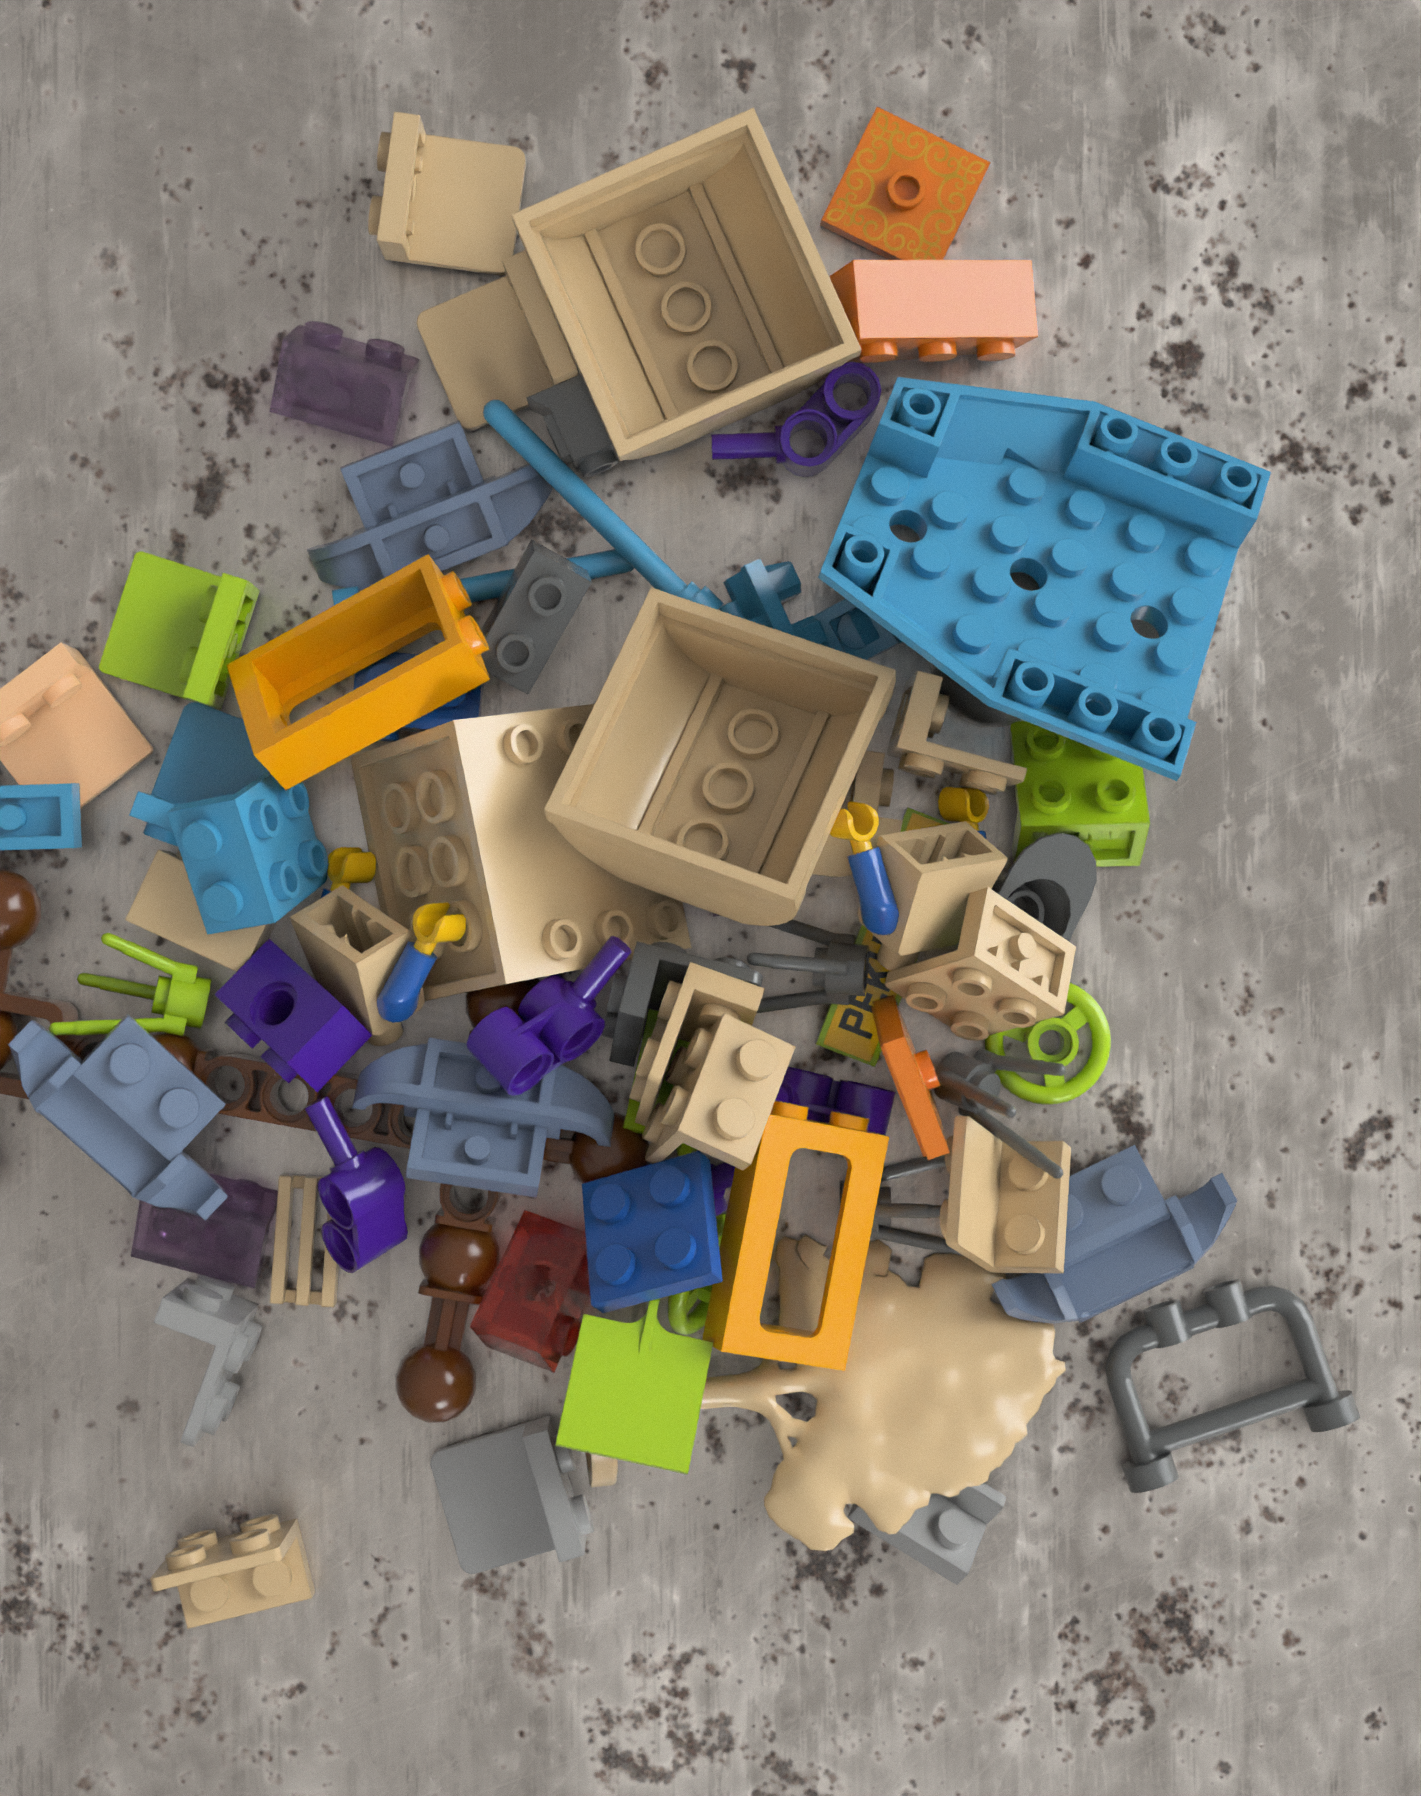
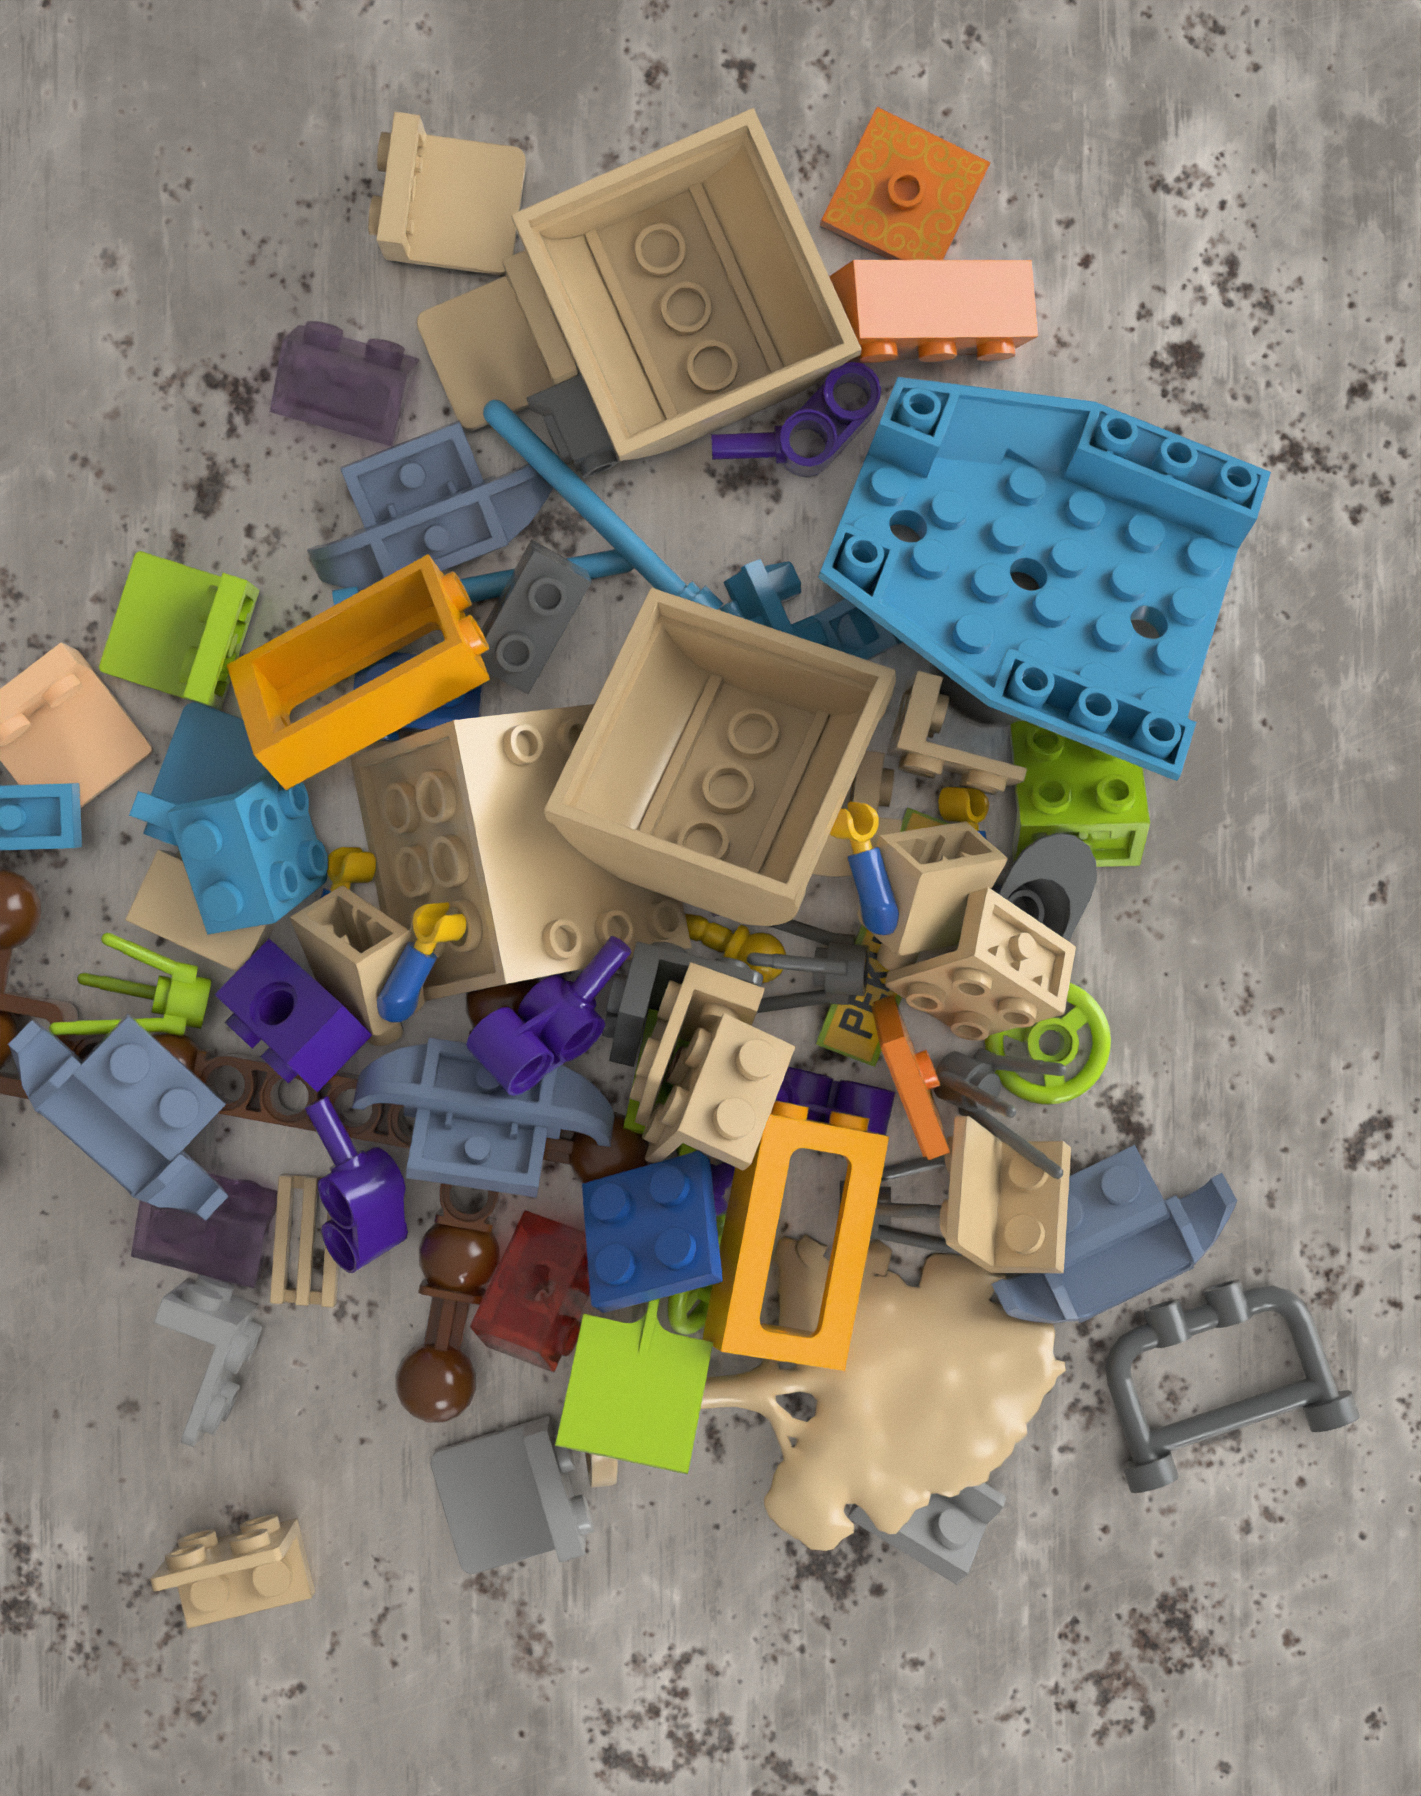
none -> yellow bar [685,914,786,983]

